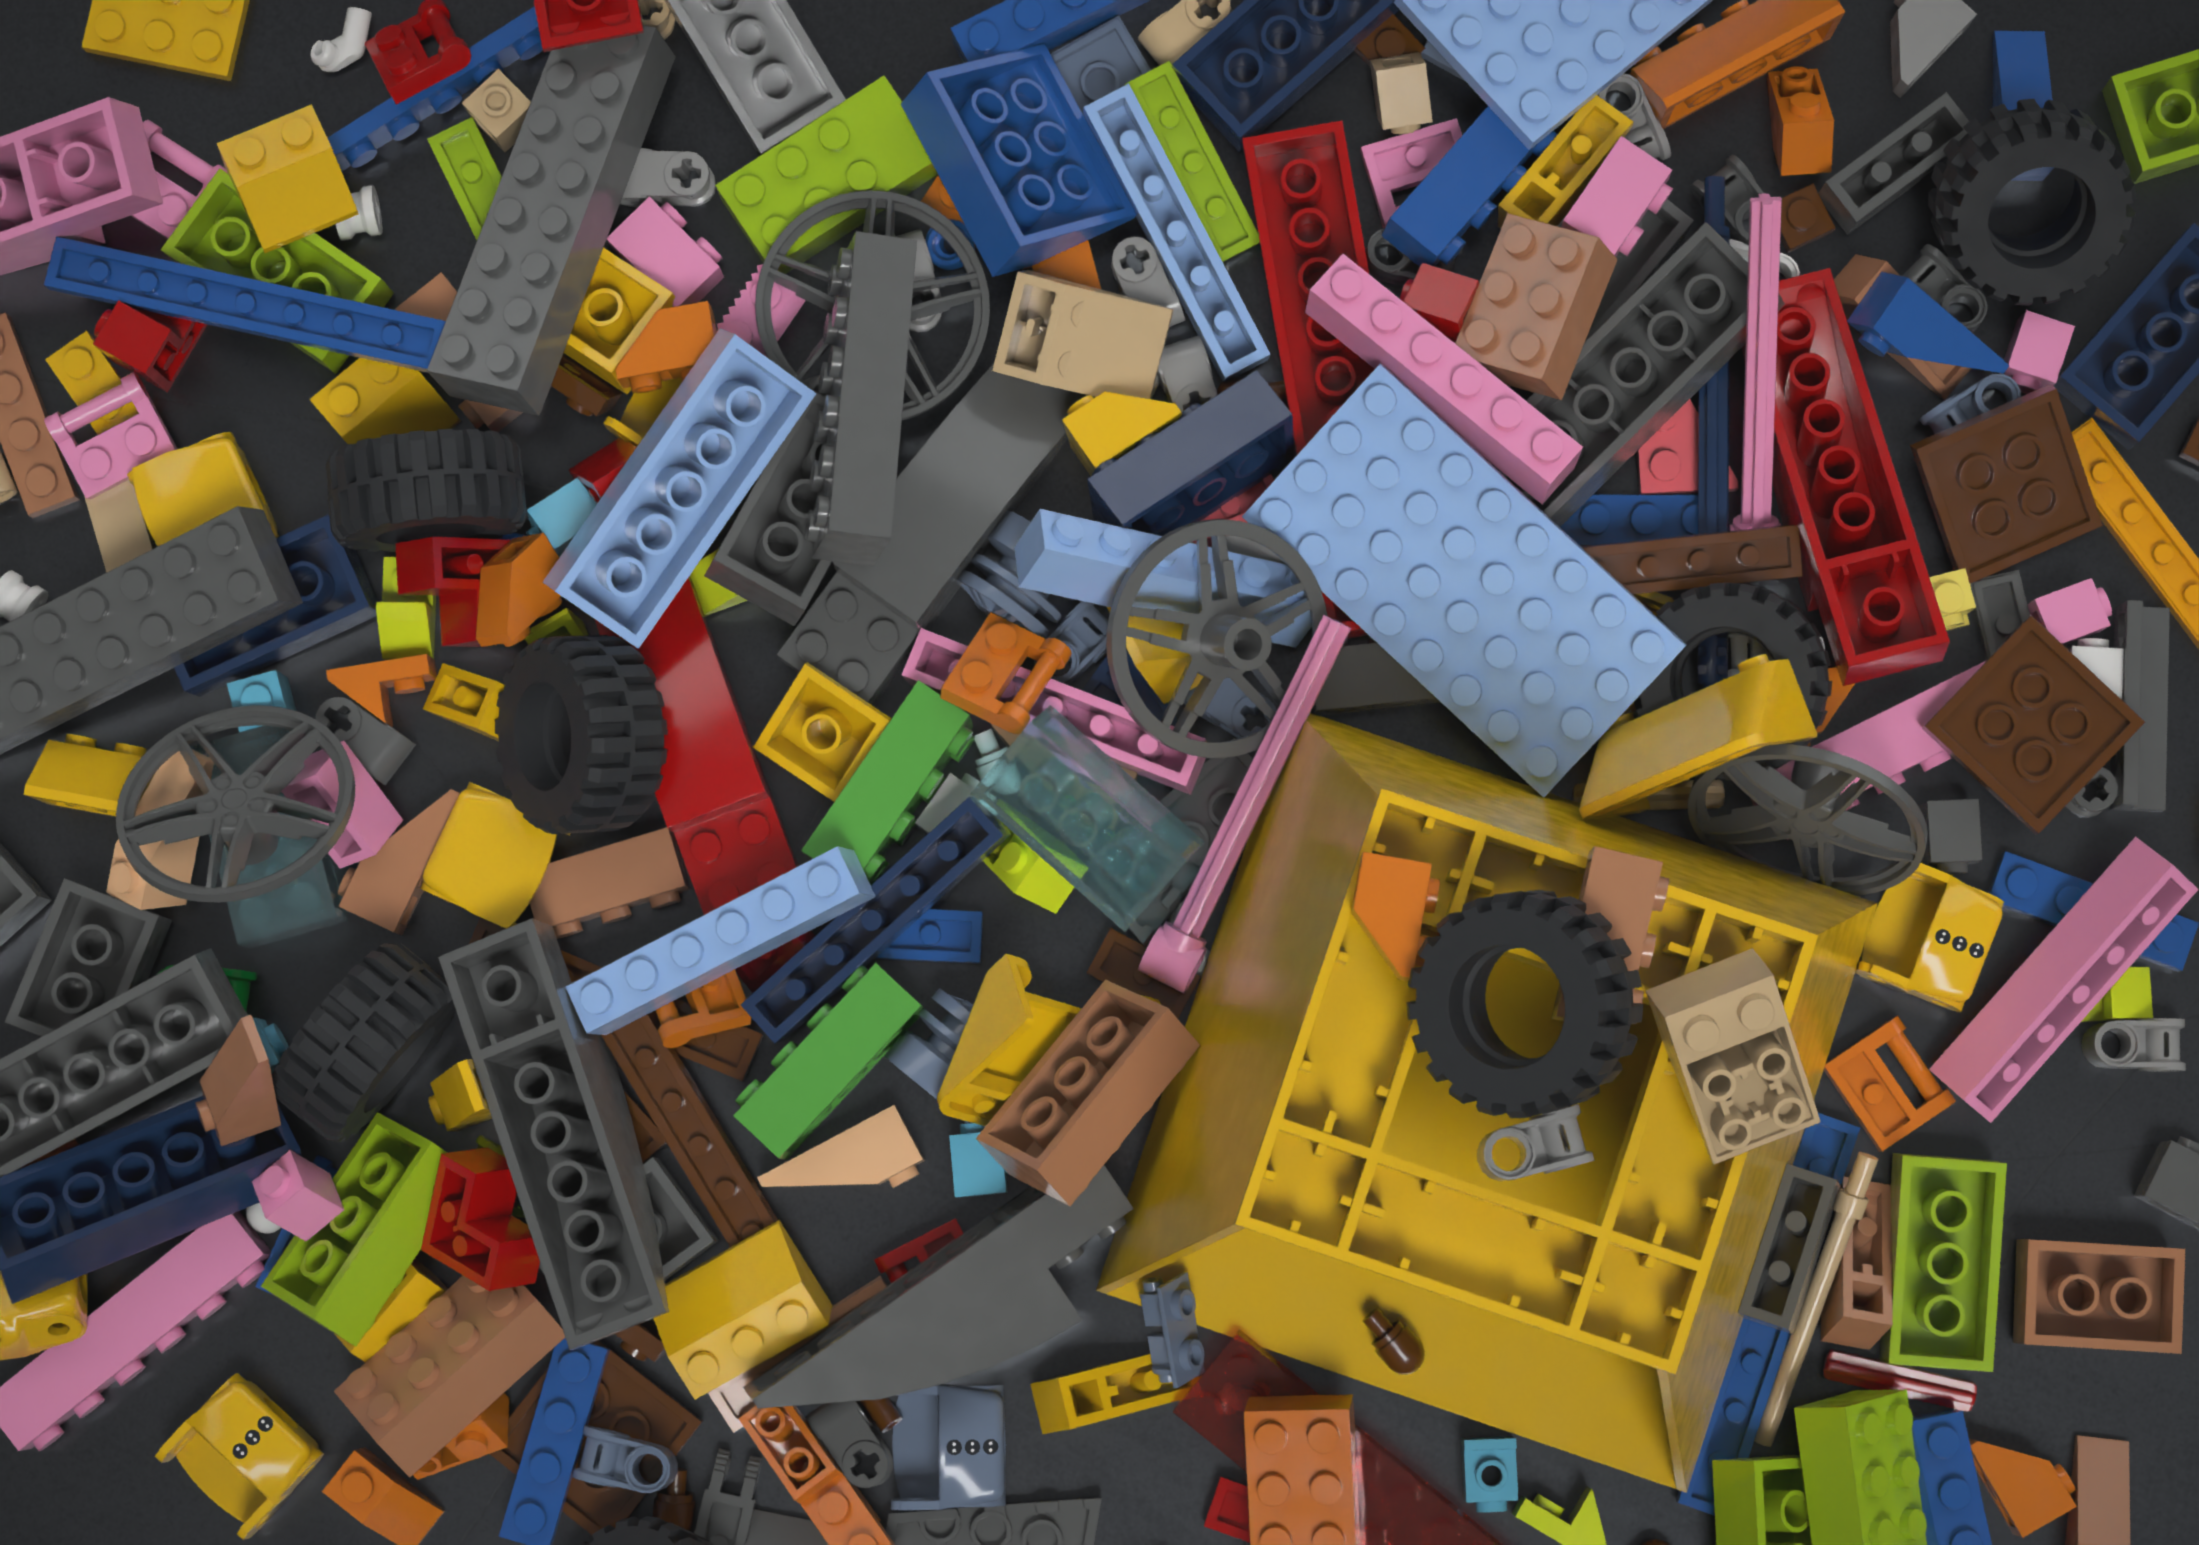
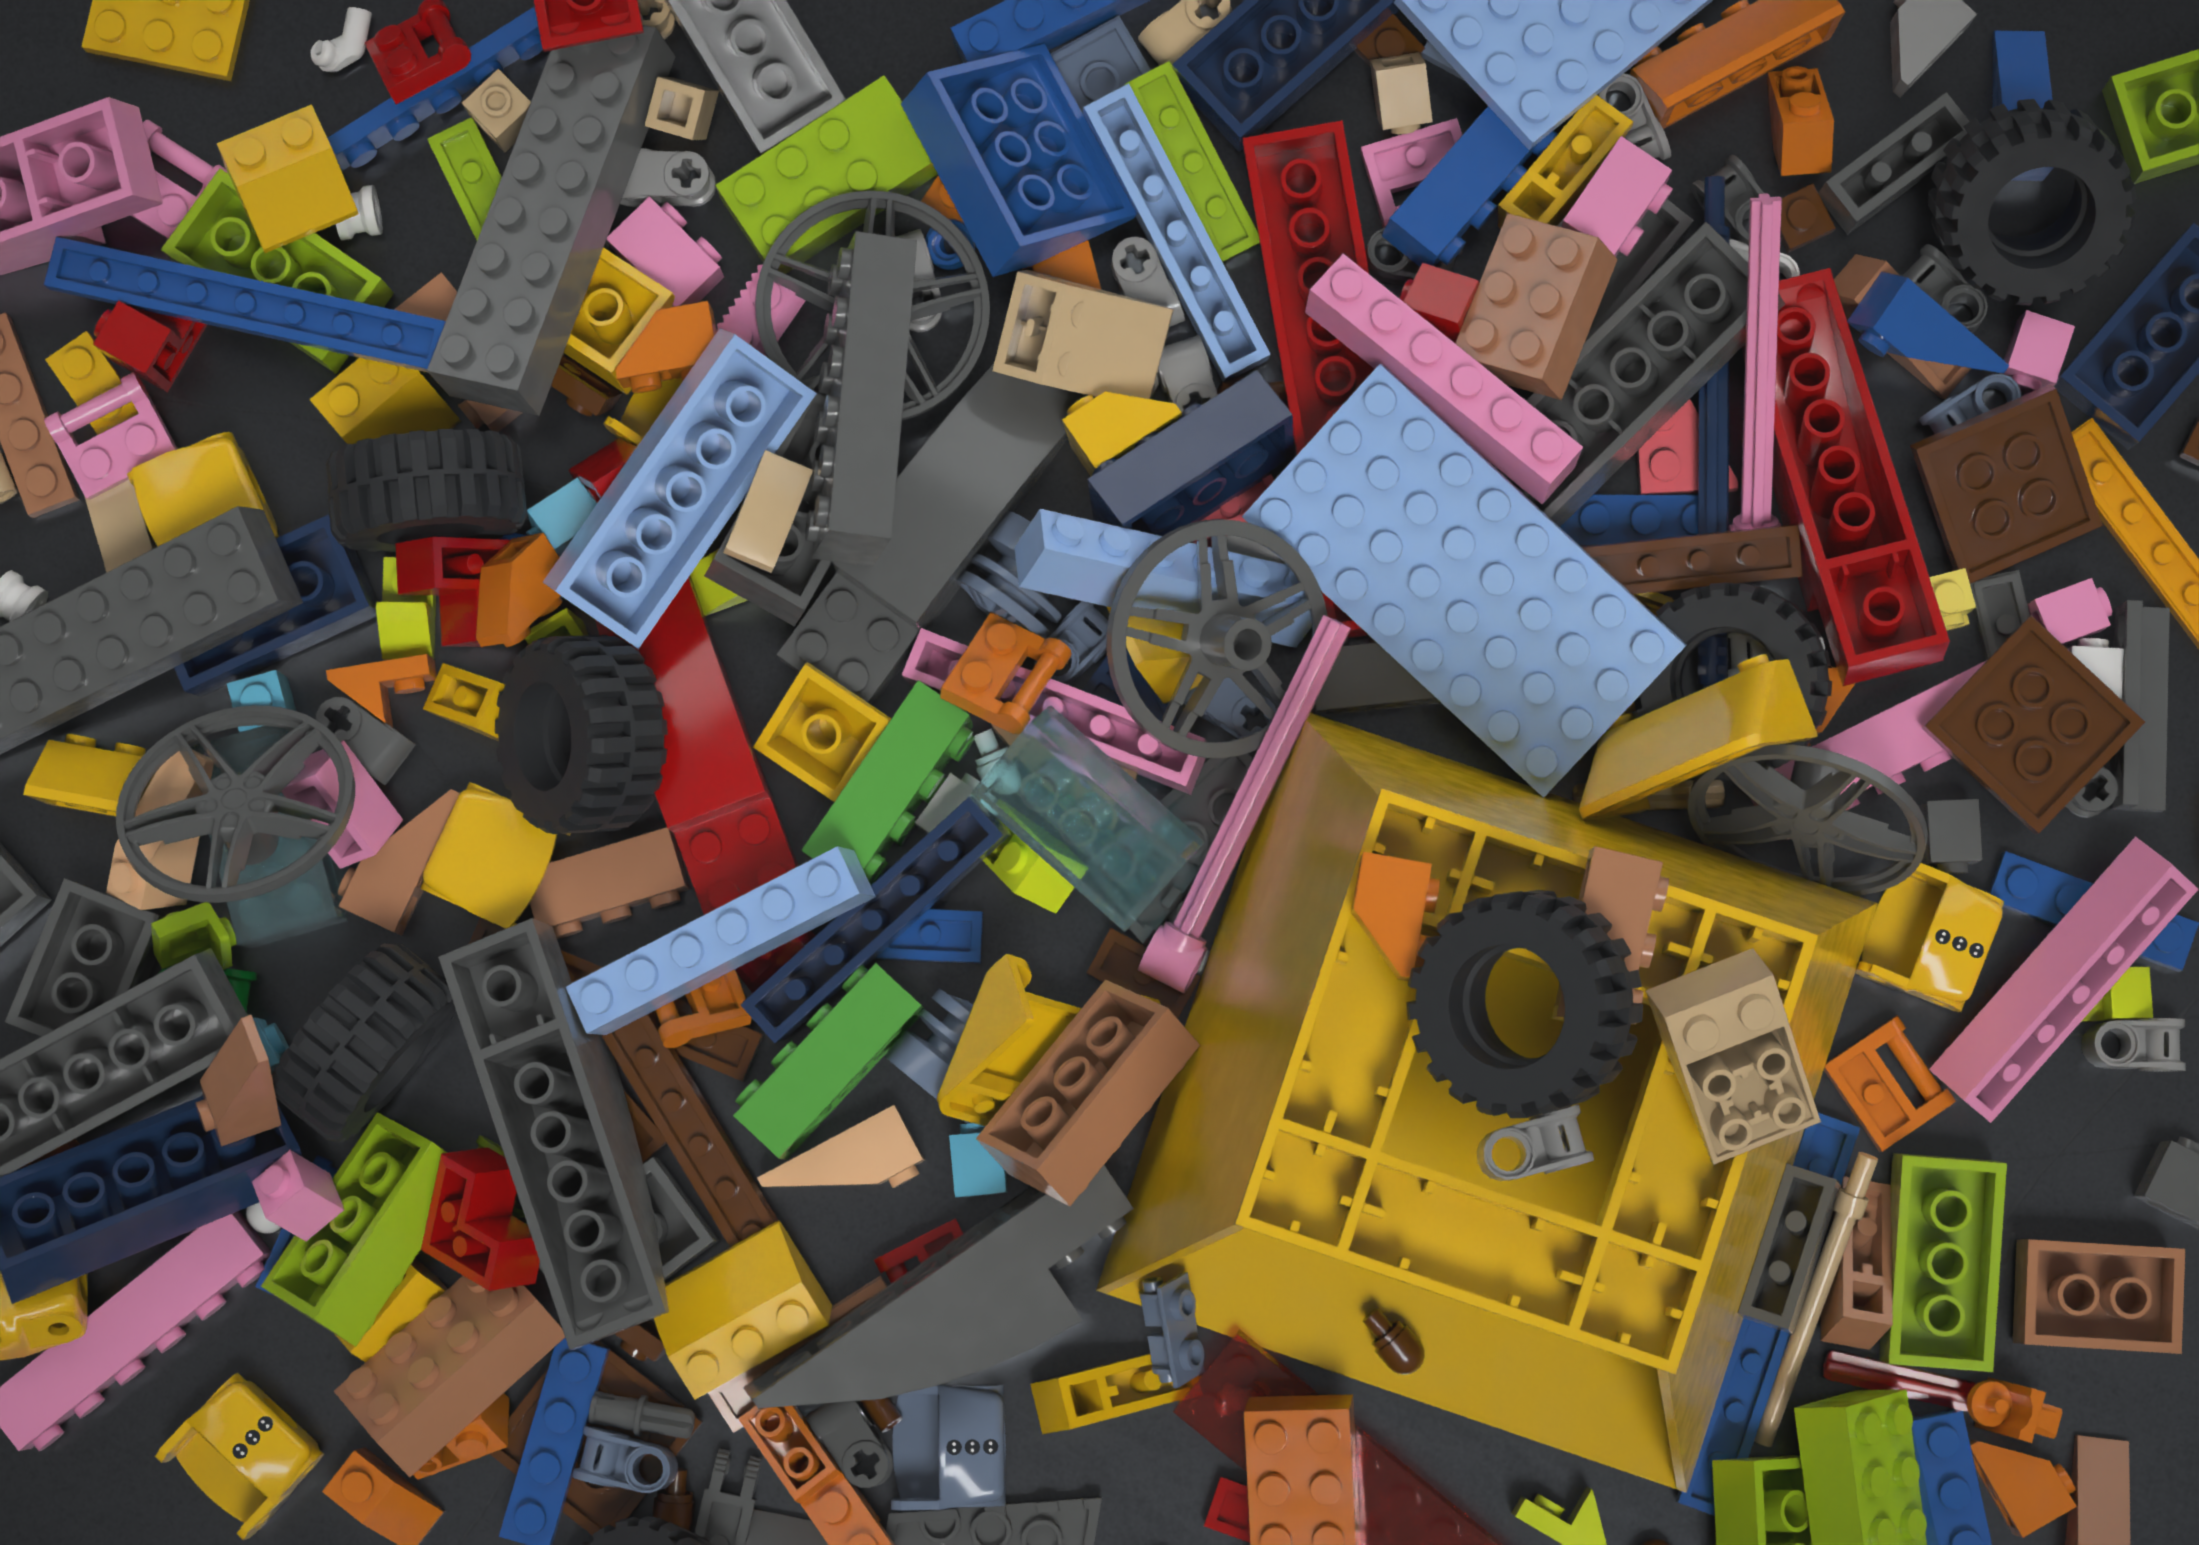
yellow slope [429,1059,492,1132] -> none
medium azure brick [1461,1436,1518,1512] -> none
none -> lime bracket [151,902,237,970]
none -> dark grey axle [589,1391,695,1439]
none -> tan brick [645,77,719,140]
none -> tan slope [723,450,813,573]
none -> orange hips [1967,1377,2063,1443]

